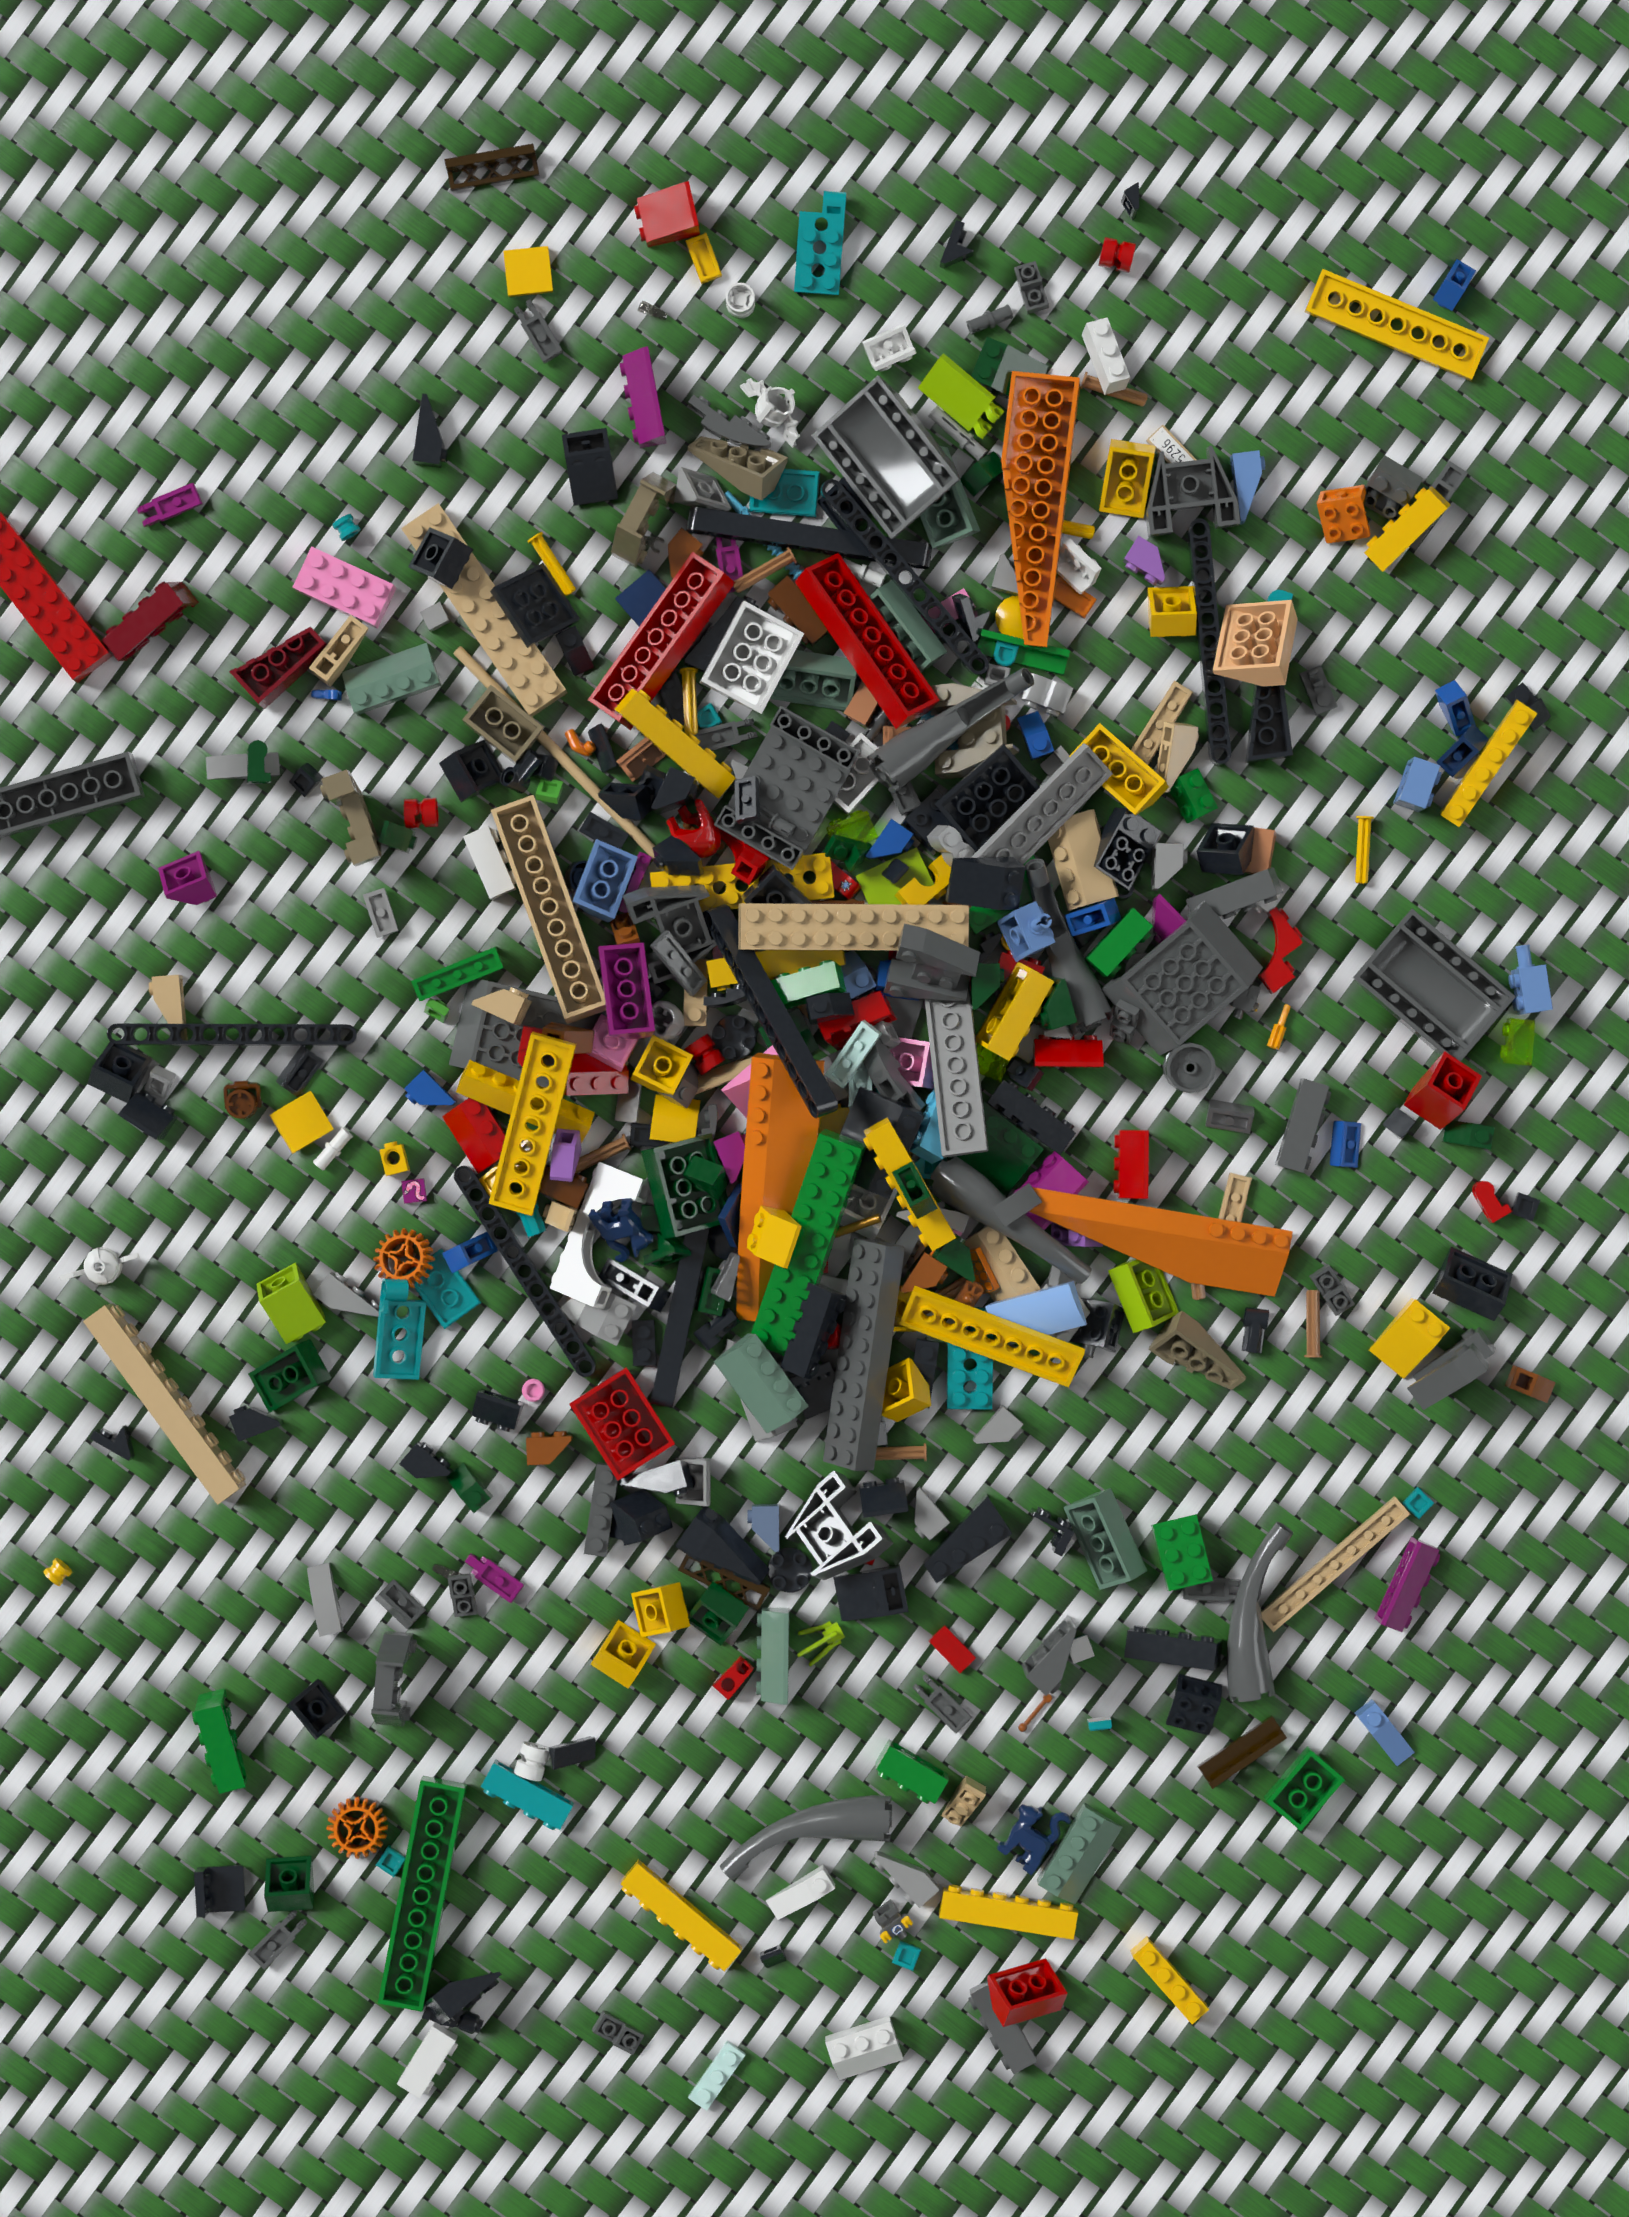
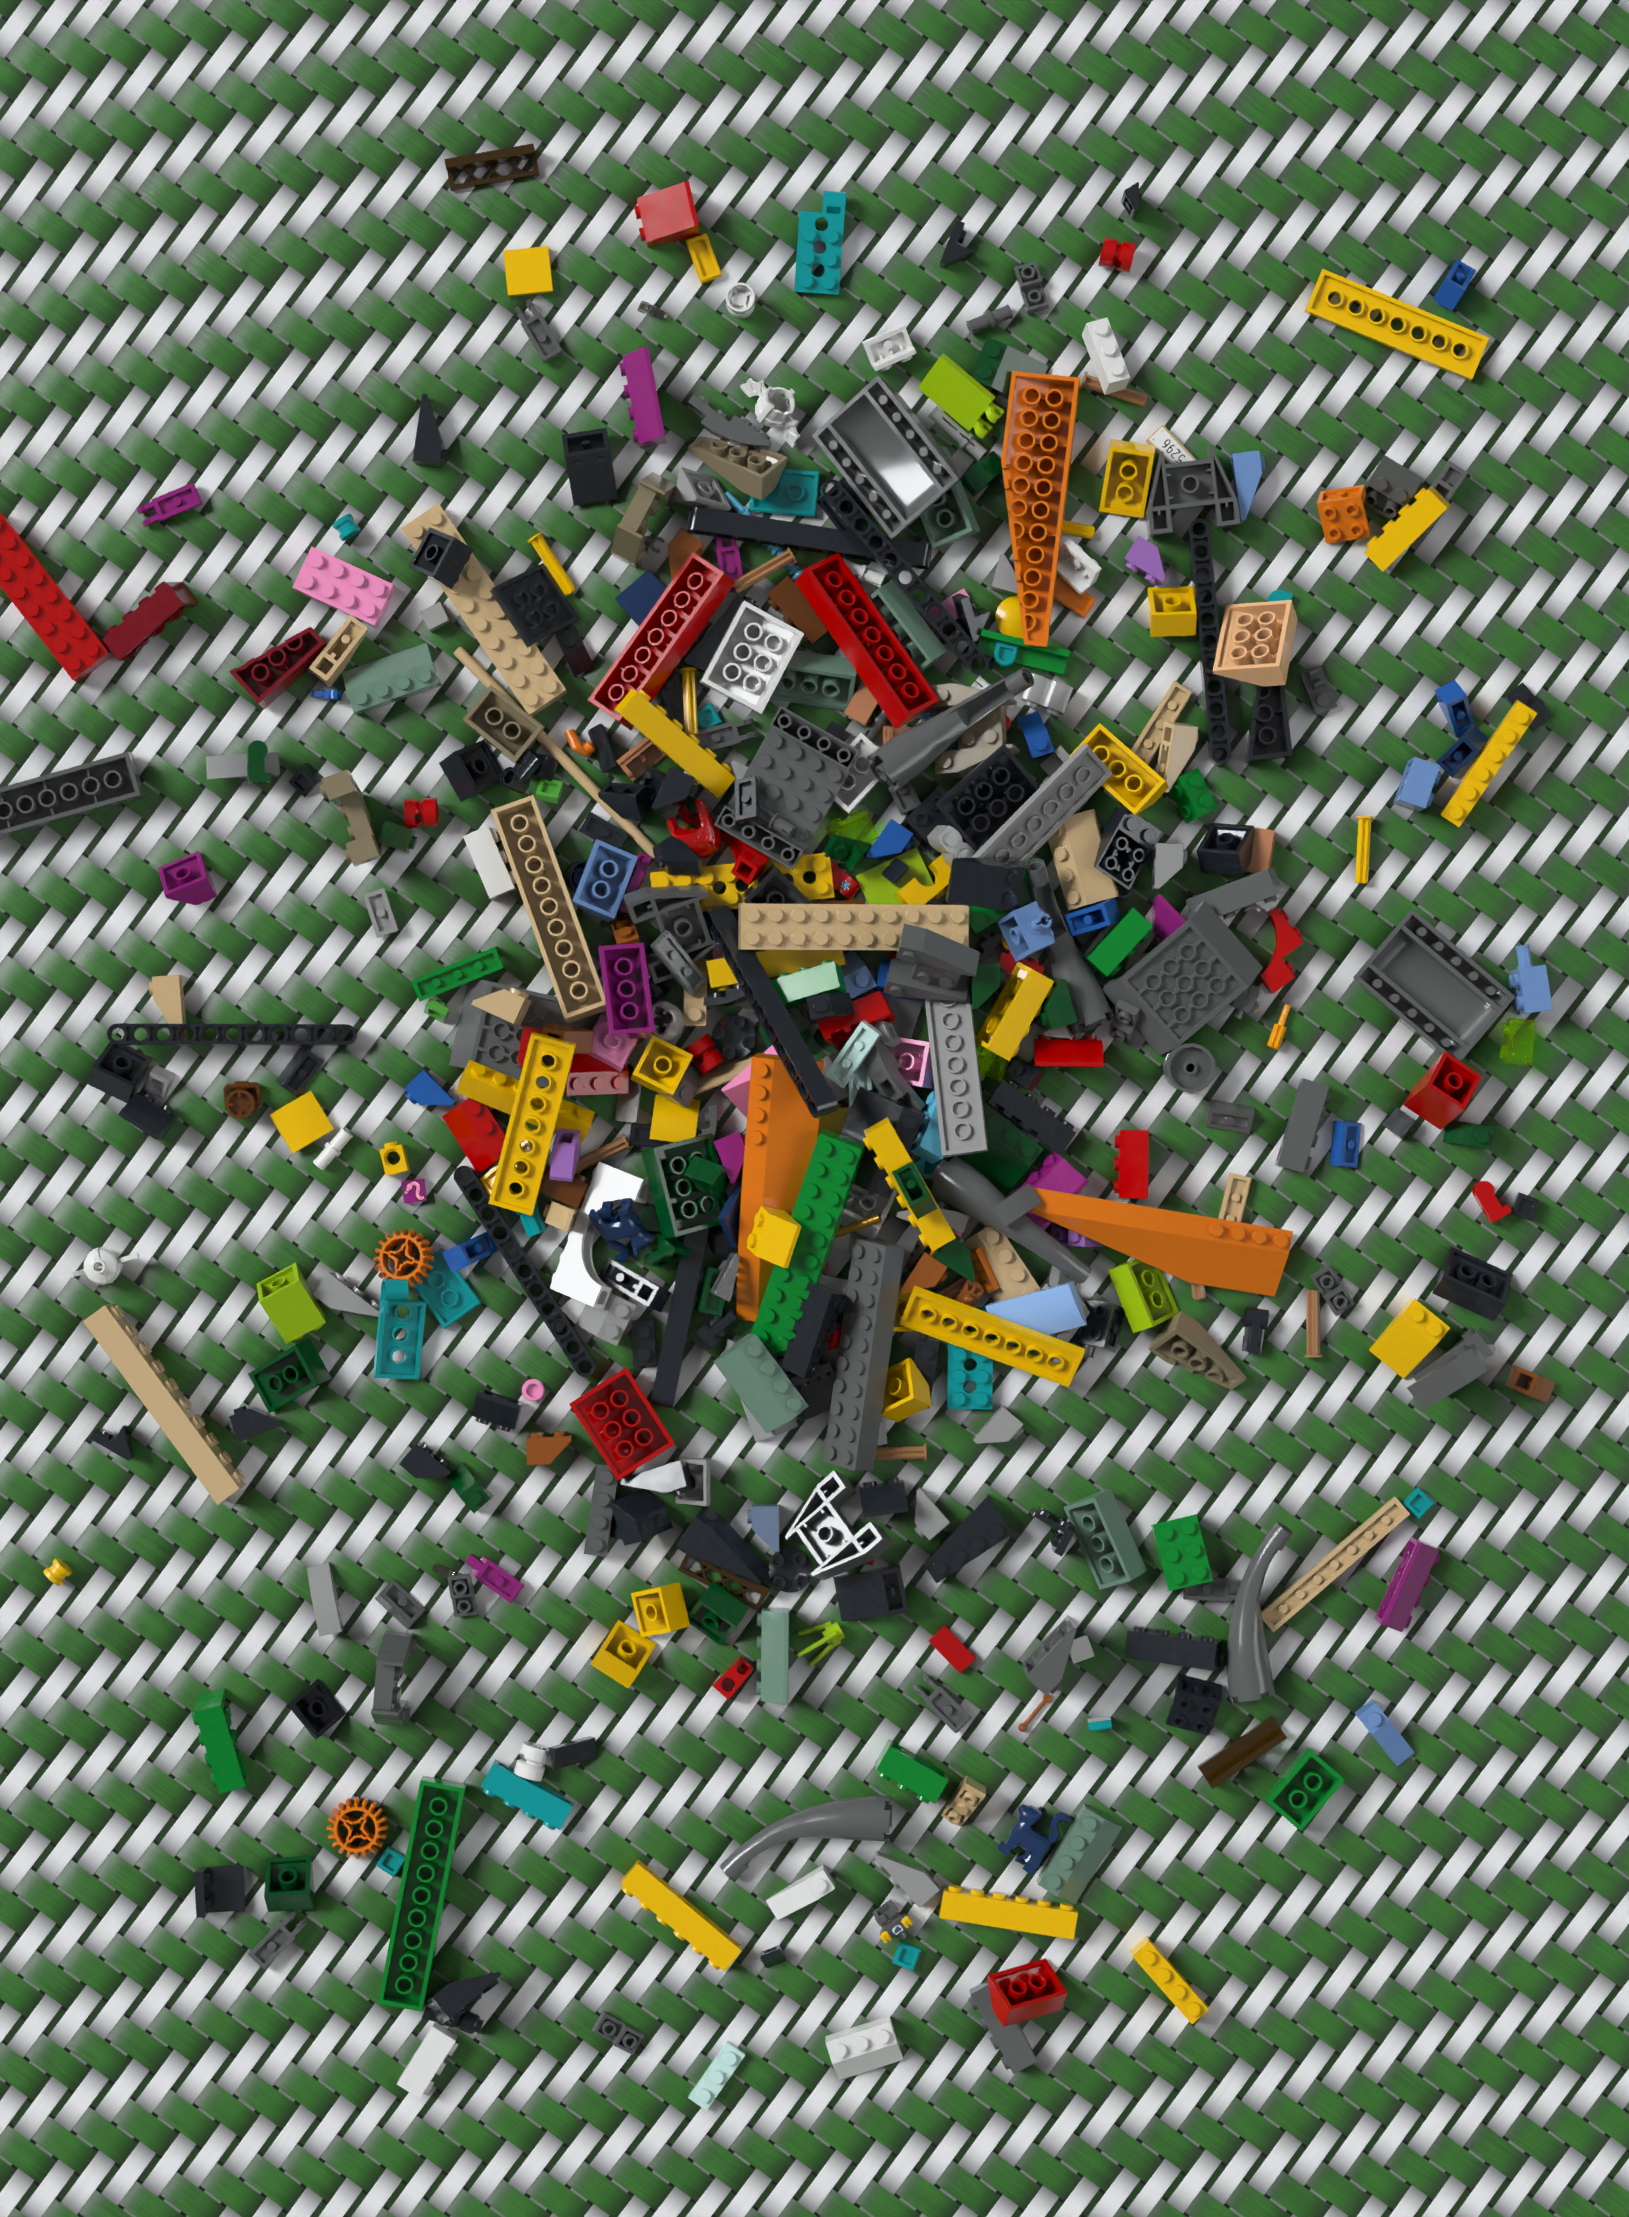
light grey slope [984,664,1011,685] -> none

